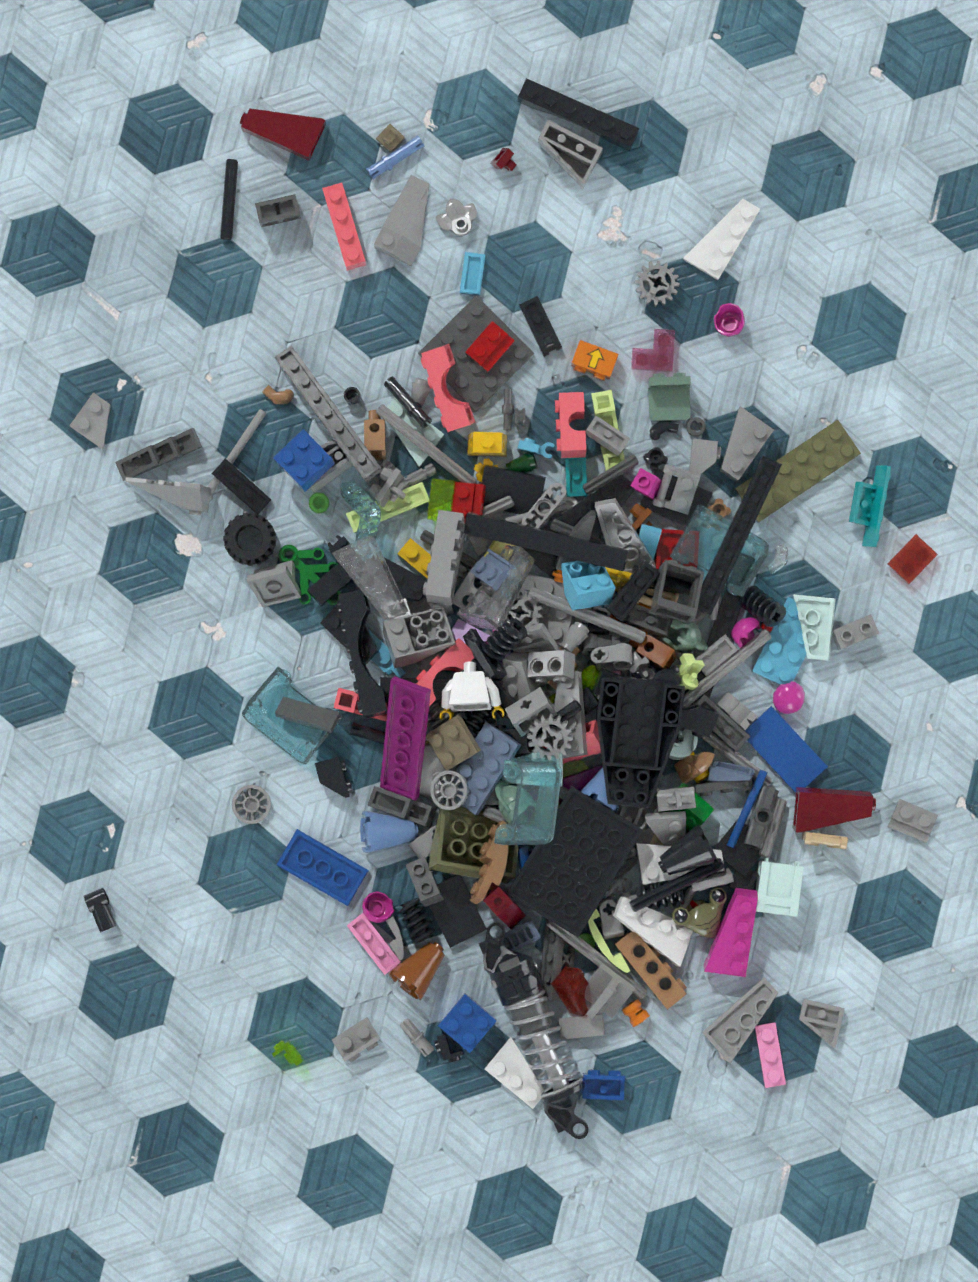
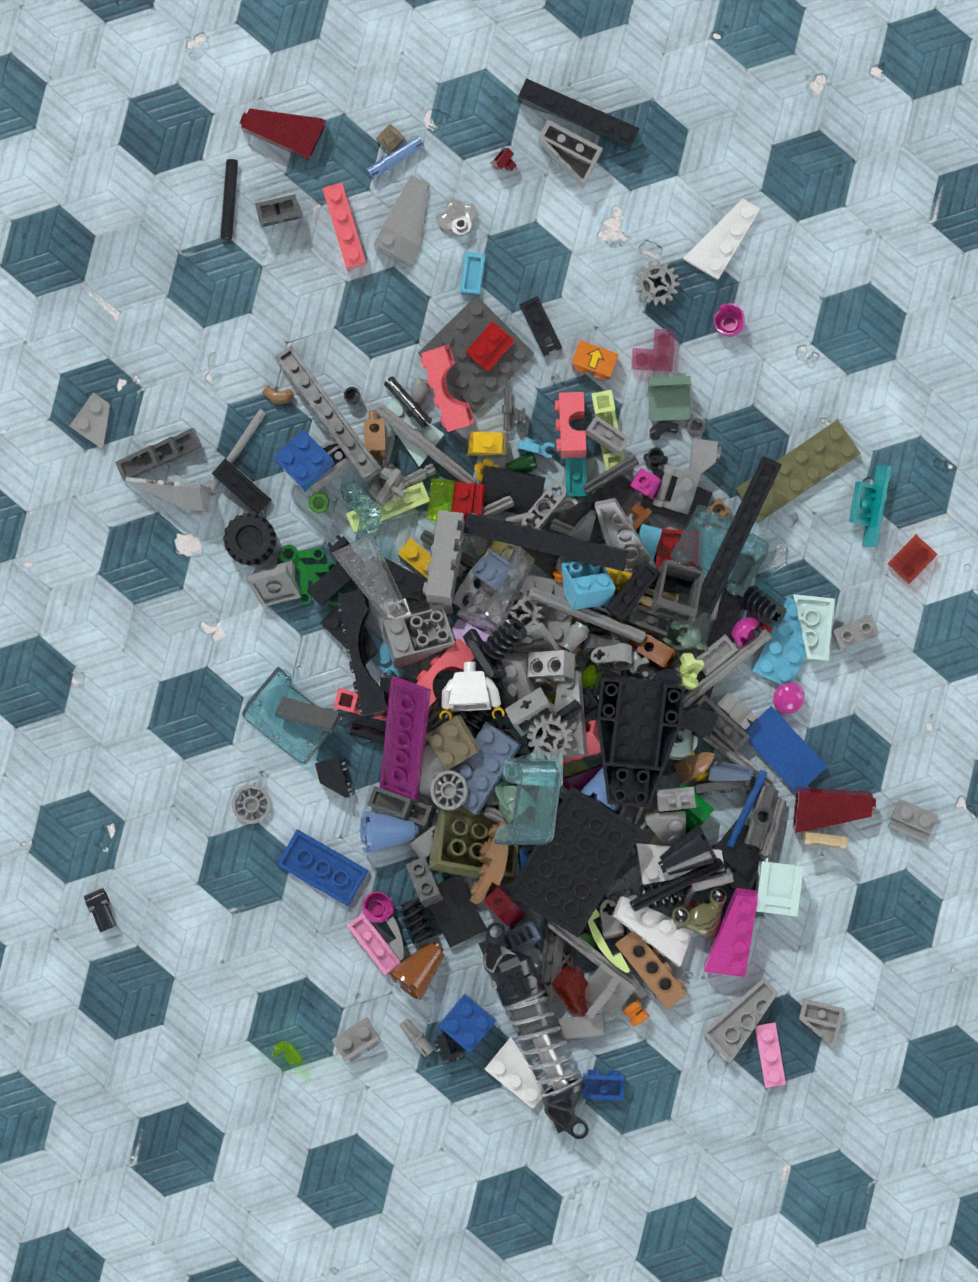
light grey wedge [720,406,774,483] -> none

